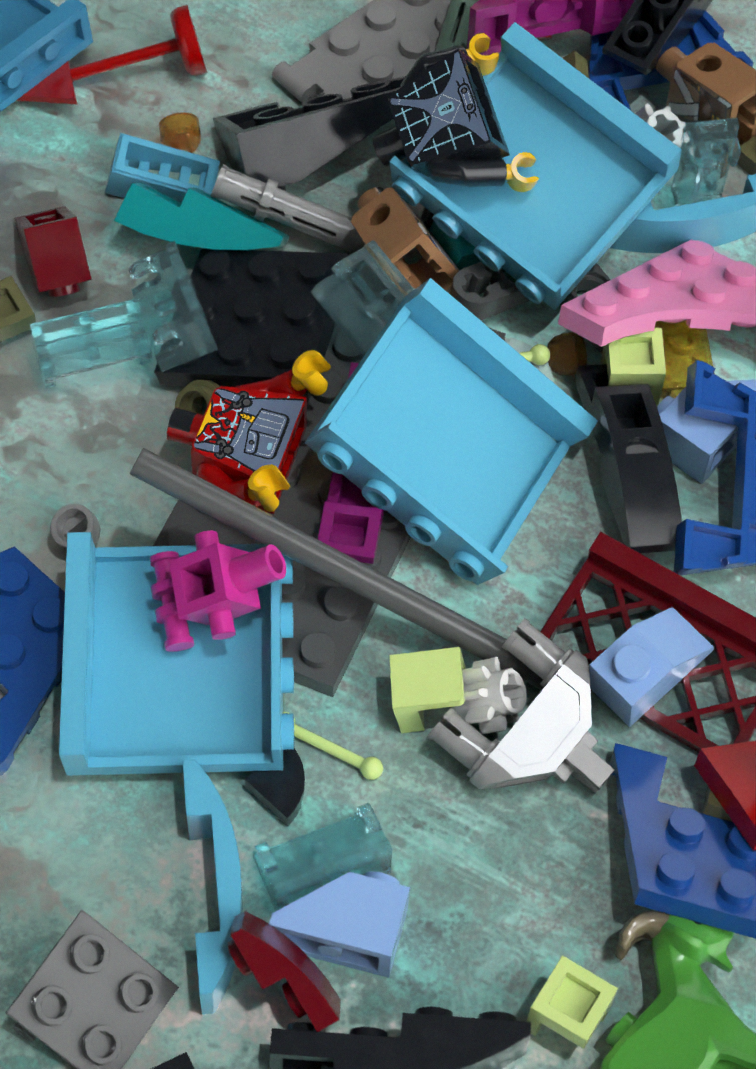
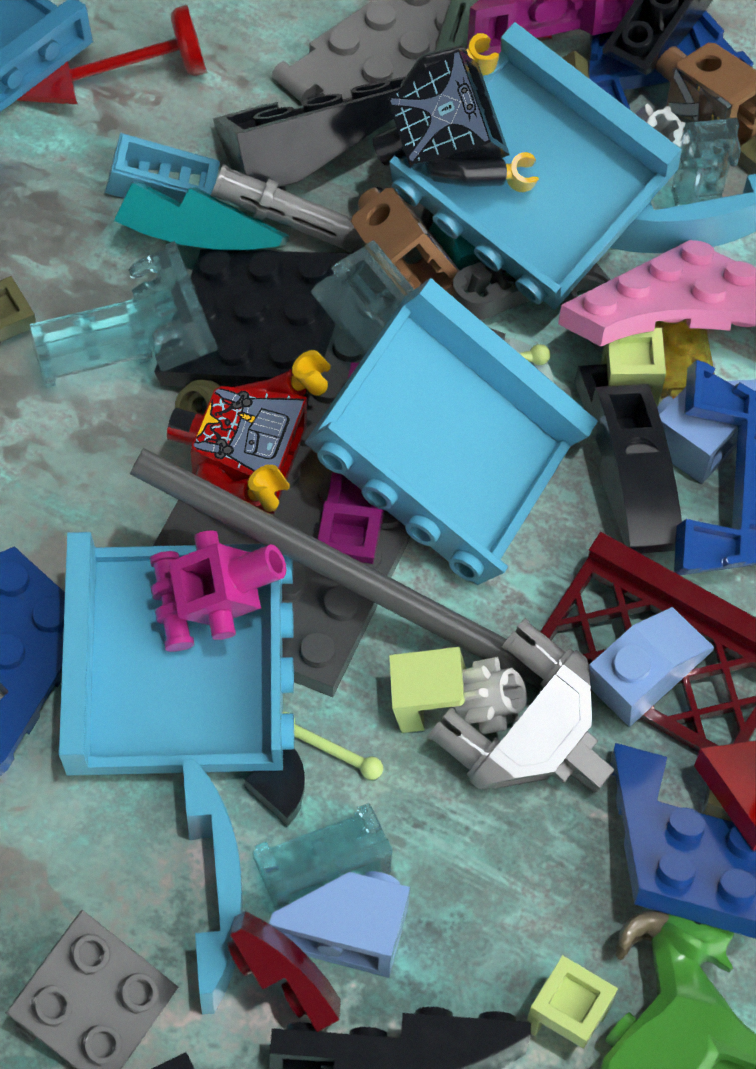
dark red slope [14,206,92,297] -> none
light grey hinge [50,504,101,550] -> none
clear orange hinge [158,112,201,153] -> none
clear orange hinge [547,332,587,376] -> none

